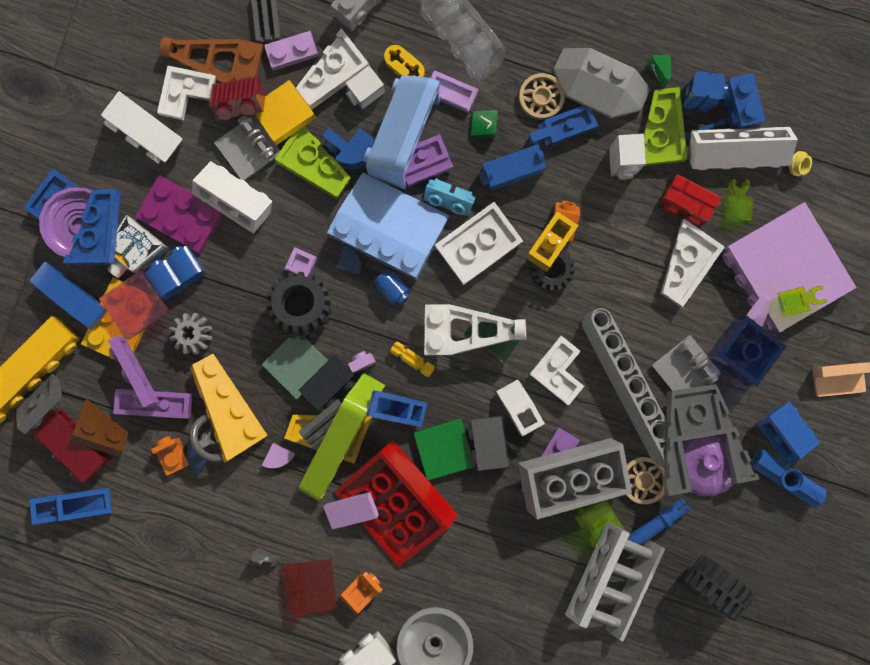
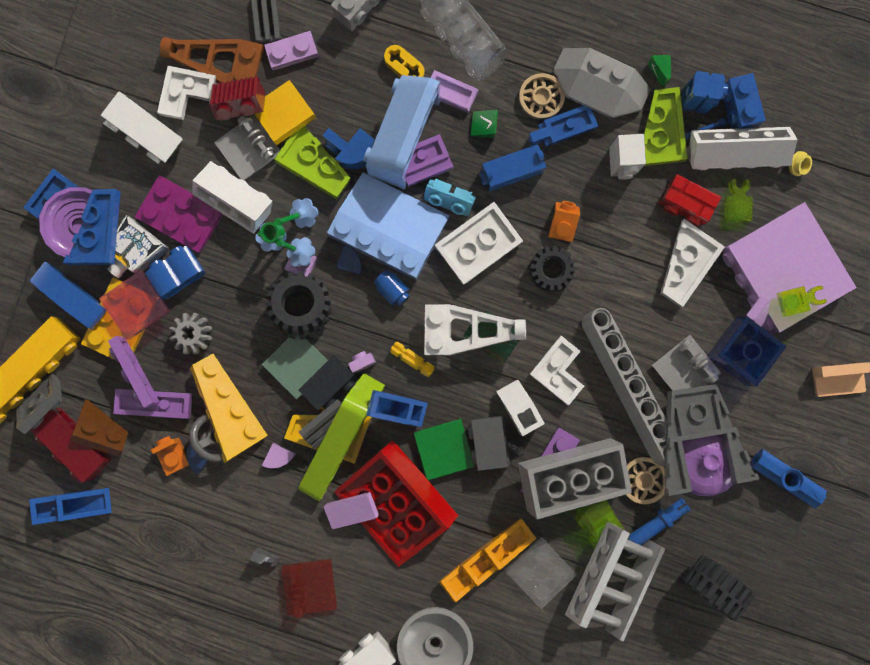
white wing [296,29,369,110] -> none
orange bracket [339,572,382,614] -> none
white brick [346,66,385,109] -> none
yellow brick [526,211,579,272] -> none
blue brick [756,401,820,464] -> none
none -> light blue plant [256,198,318,267]
none -> light orange slope [439,519,536,602]
none -> clear plate [506,537,577,609]

